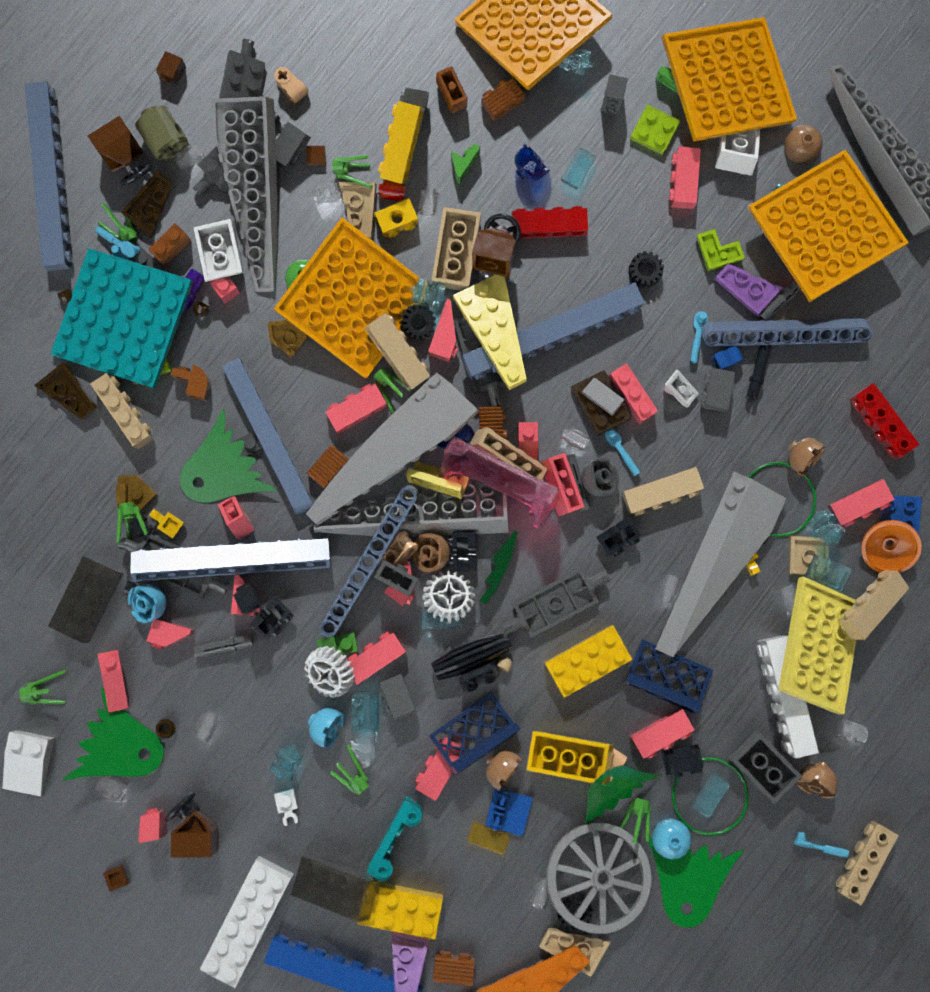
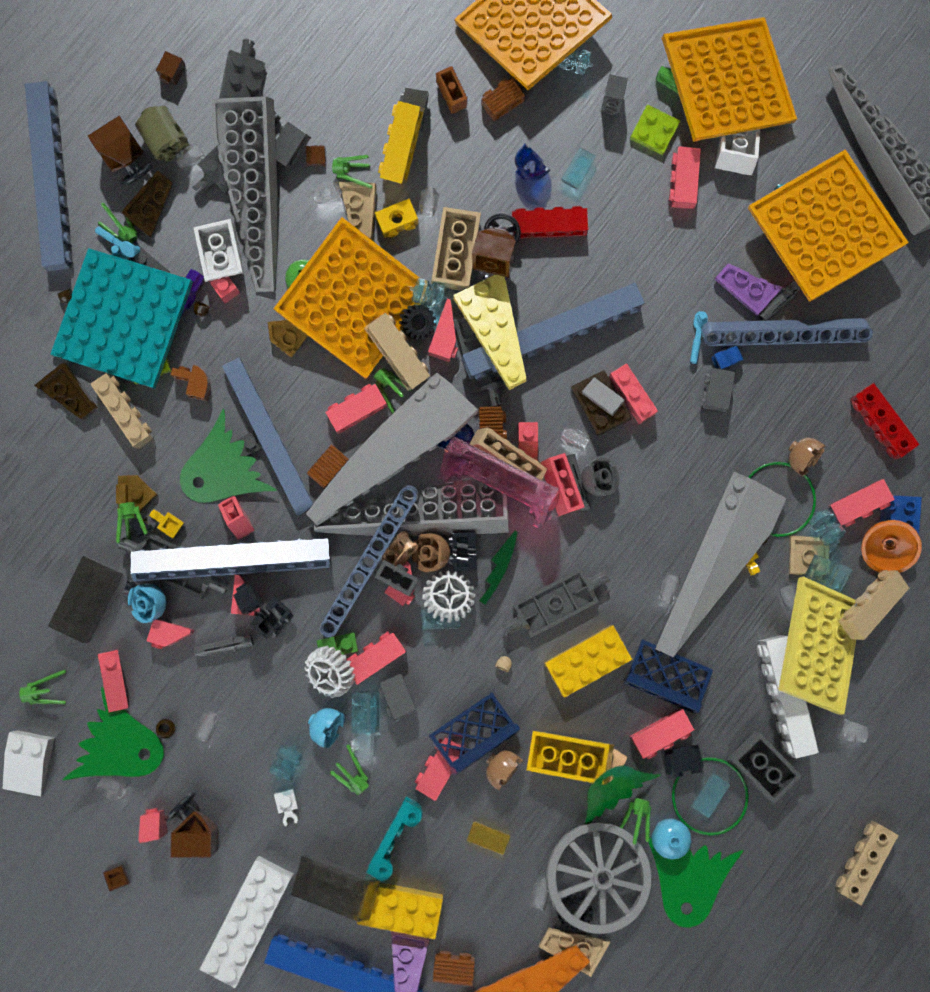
dark orange brick [149,223,191,267] -> none
light nougat piece [274,67,309,105] -> none
red brick [378,180,406,202] -> none
light yellow panel [406,461,469,499] -> none
black plate [431,633,512,692] -> none
bright green slope [451,143,480,184] -> none
blue hinge [485,788,533,836] -> none
black cylinder [596,516,641,557] -> none
medium azure piece [605,429,641,477] -> none
tan brick [622,467,704,517] -> none
black tyre [628,251,664,288] -> none
white slope [663,370,699,408] -> none
lime plate [696,229,745,271] -> none
black pin [745,345,772,401] -> none
medium nougat cylinder [784,125,823,164] -> none
medium azure piece [793,832,849,858] -> none
medium nougat cylinder [797,762,838,799] -> none

